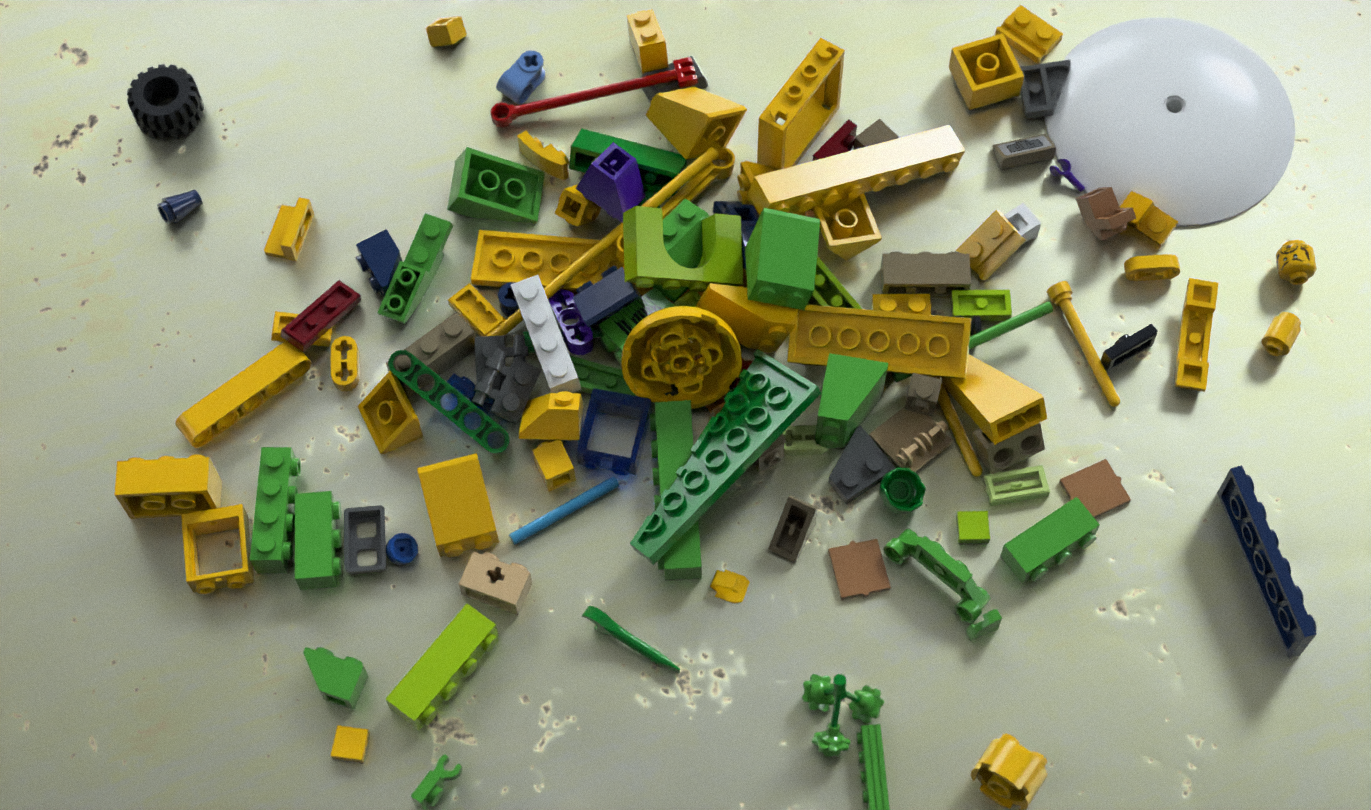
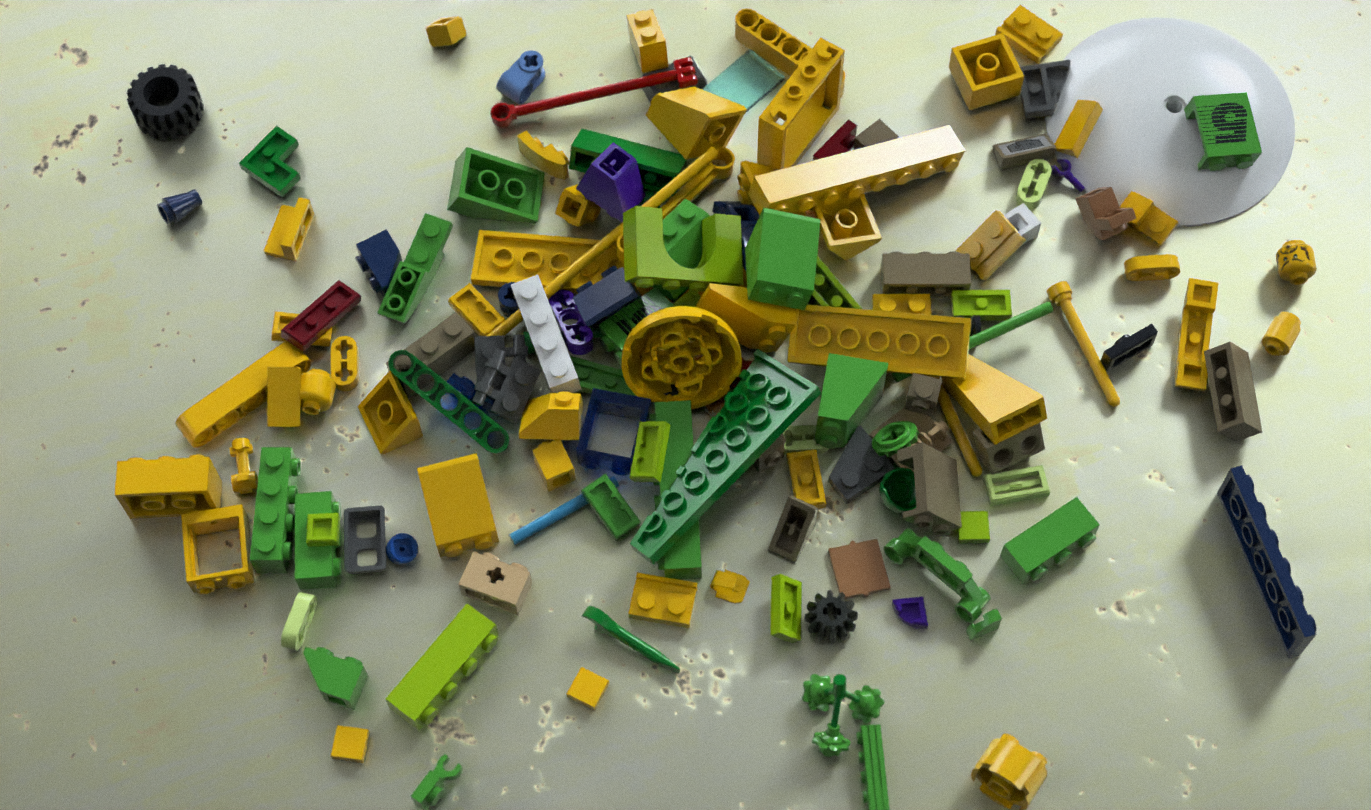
medium nougat piece [1059,459,1131,518] -> none
none -> yellow bar [229,438,258,494]
none -> green plate [239,126,301,197]
none -> yellow slope [267,367,301,427]
none -> yellowish green beam [281,592,317,651]
none -> yellow head [298,369,336,415]
none -> lime tile [306,513,340,547]
none -> yellow tile [566,667,610,711]
none -> bright green plate [580,473,641,541]
none -> yellow plate [628,572,698,628]
none -> lime plate [629,421,671,482]
none -> clear light blue piece [702,49,785,112]
none -> yellow beam [735,8,846,99]
none -> lime plate [770,574,802,643]
none -> yellow plate [786,449,826,509]
none -> pearl dark grey gear [804,589,858,644]
none -> bright green gear [872,421,919,457]
none -> dark purple tile [892,596,928,629]
none -> dark tan panel [897,442,962,536]
none -> yellowish green beam [1016,159,1052,210]
none -> yellow slope [1055,100,1103,158]
none -> bright green panel [1184,92,1262,171]
none -> dark tan brick [1204,341,1262,442]

